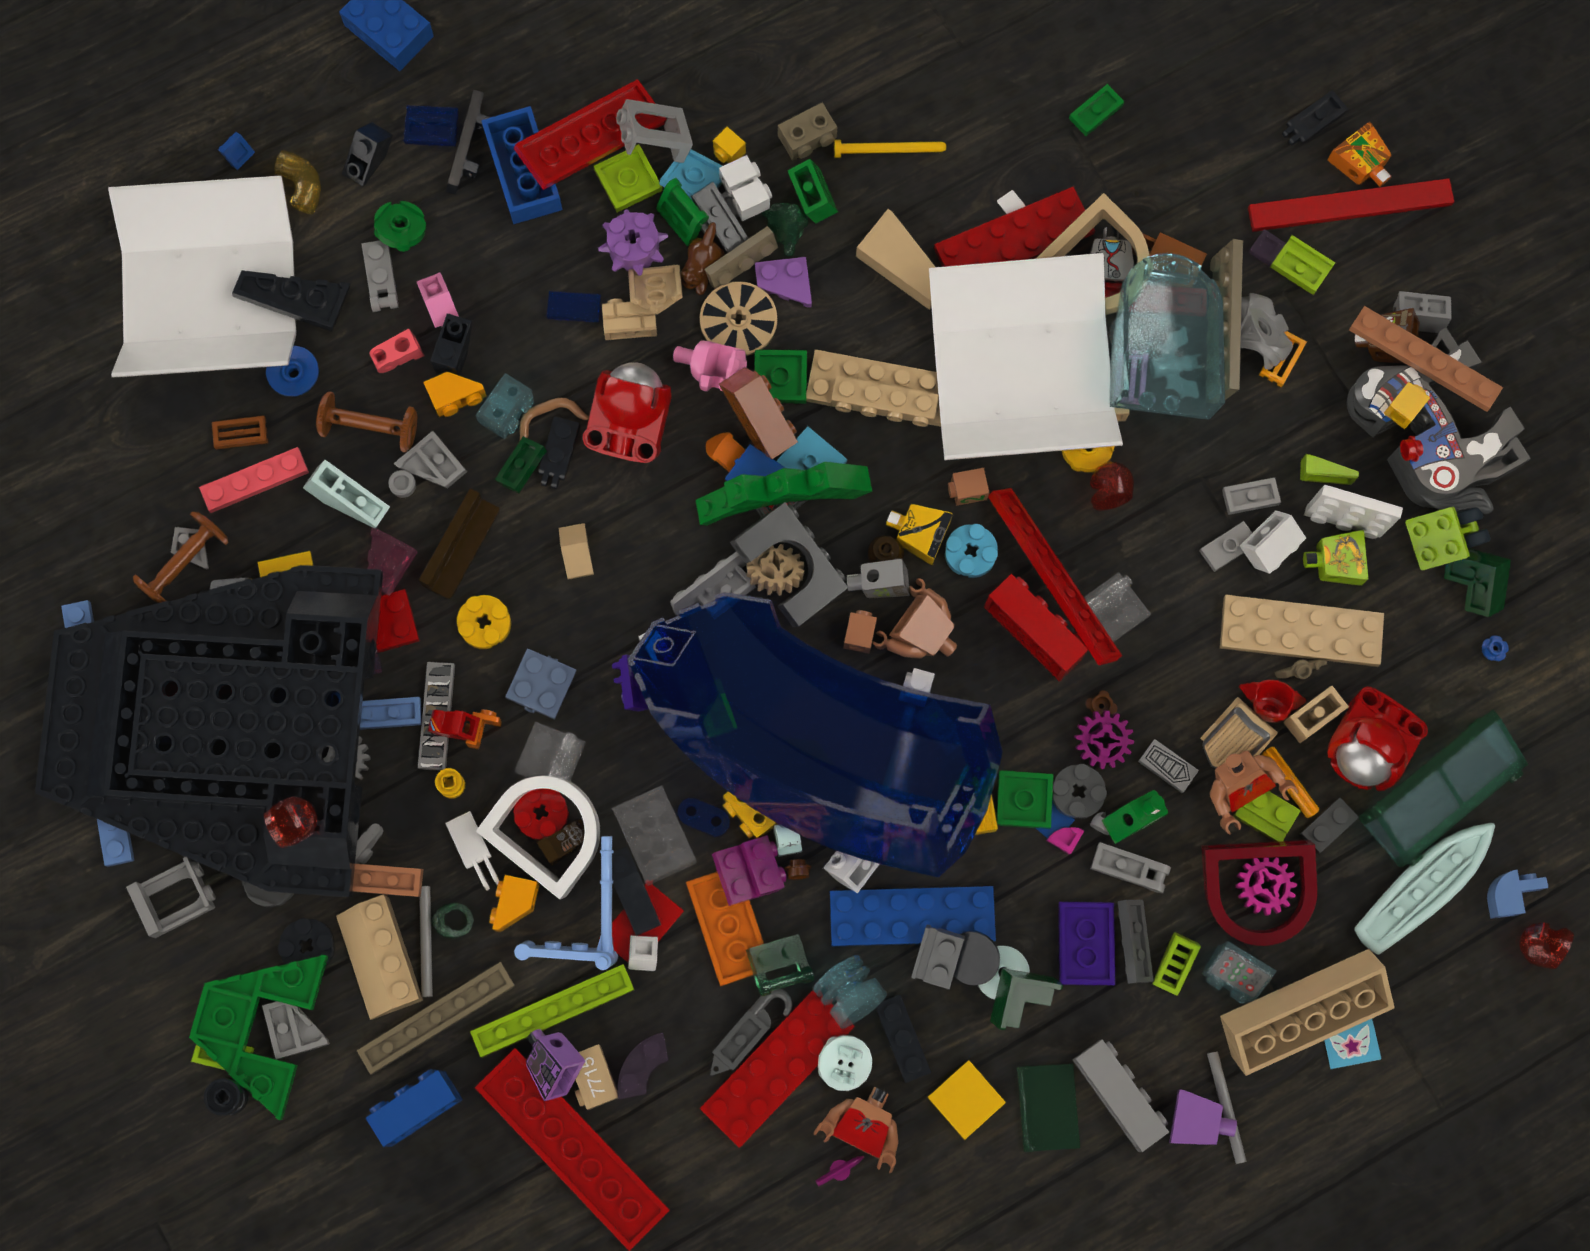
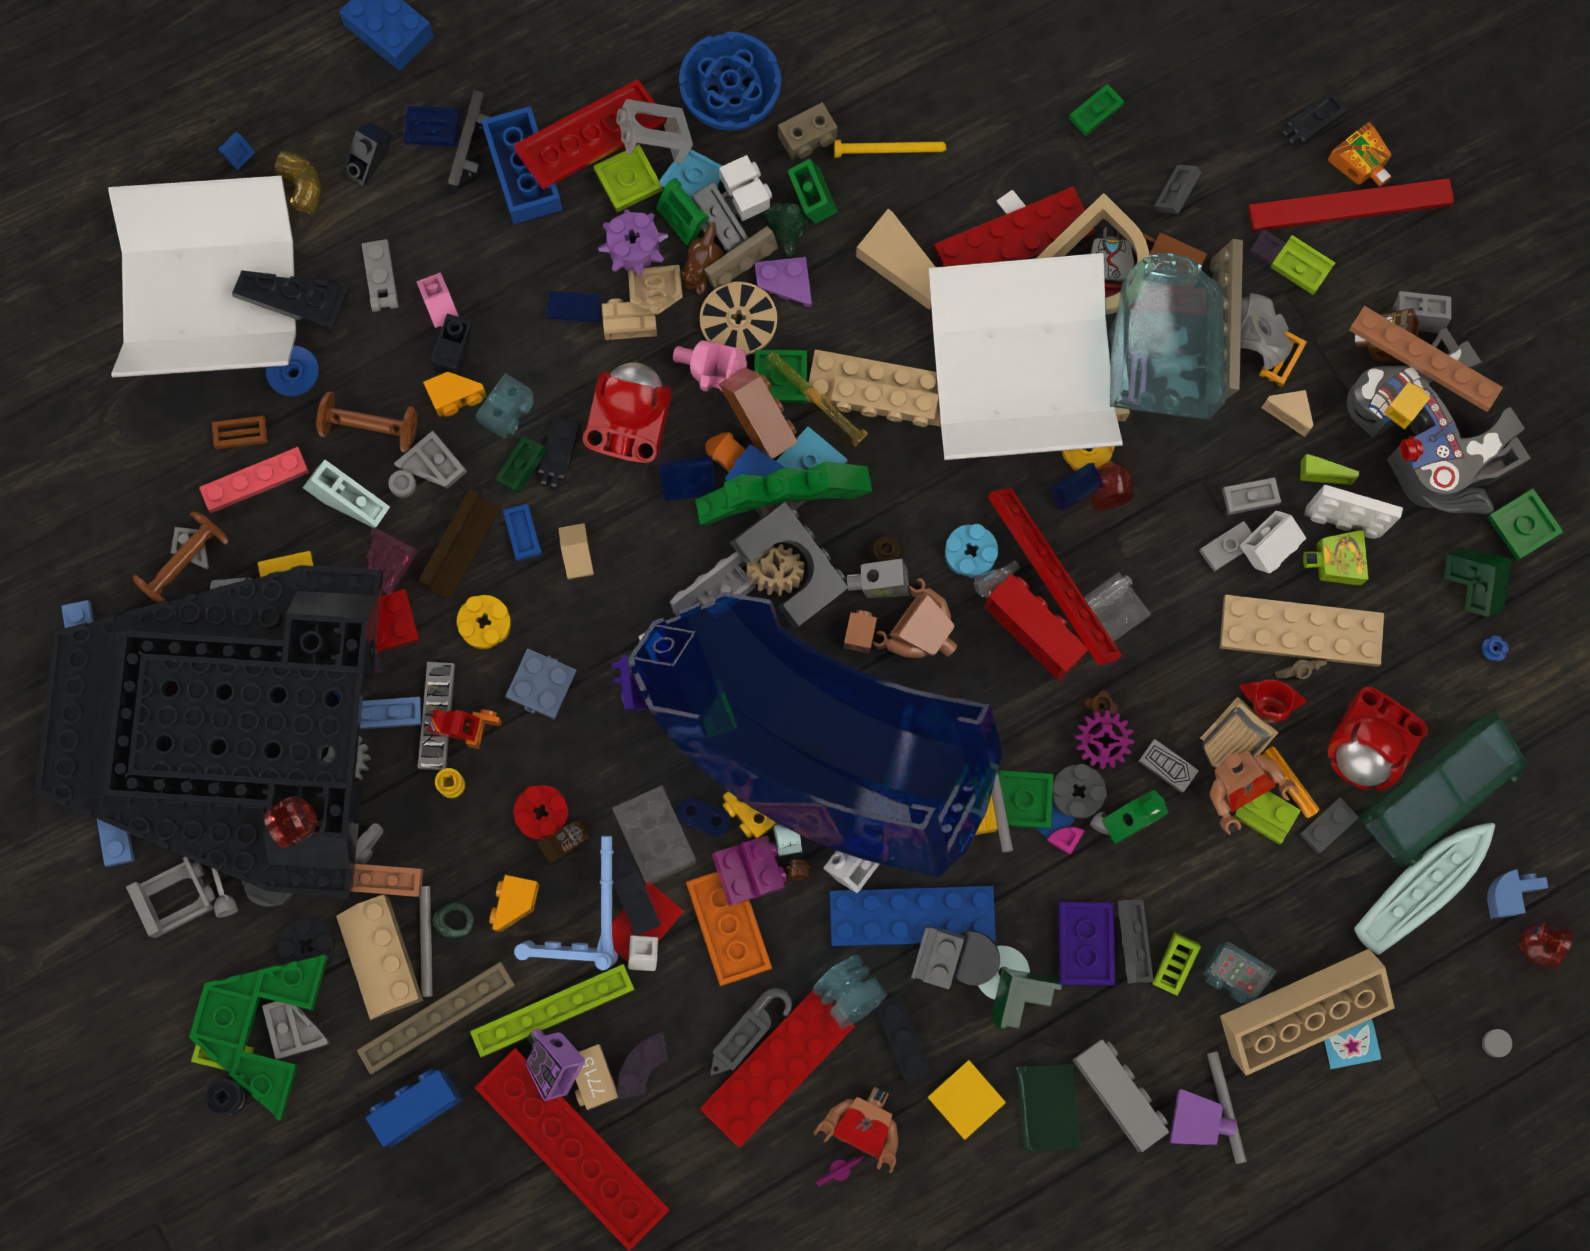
coral leg [369,329,425,373] -> none
green plate [374,201,426,252] -> none
white arm [446,811,499,891] -> none
white window [476,775,600,899] -> none
clear plate [514,722,586,781] -> none
medium nougat animal [520,398,589,440] -> none
yellow plate [713,127,746,163] -> none
clear green plate [746,934,814,996] -> none
light aqua plate [818,1035,872,1091] -> none
yellow torso [886,504,953,565] -> none
white brick [900,668,935,705] -> none
nougat brick [948,468,989,506] -> none
light grey plate [1090,842,1171,893] -> none
dark red window [1201,840,1317,946] -> none
dark pink gear [1236,857,1297,916] -> none
tan brick [1283,686,1349,743] -> none
lime plate [1405,507,1491,570] -> none
none -> light grey hinge [211,868,238,918]
none -> blue tile [503,503,542,561]
none -> clear blue plate [659,456,716,501]
none -> blue brick [679,32,781,131]
none -> clear yellow bar [768,352,868,447]
none -> clear cone [974,560,1020,598]
none -> light grey bar [982,744,1013,852]
none -> clear blue tile [1050,463,1105,511]
none -> dark grey plate [1154,165,1202,214]
none -> tan slope [1261,390,1313,437]
none -> light grey tile [1482,1029,1512,1057]
none -> green plate [1487,489,1563,561]

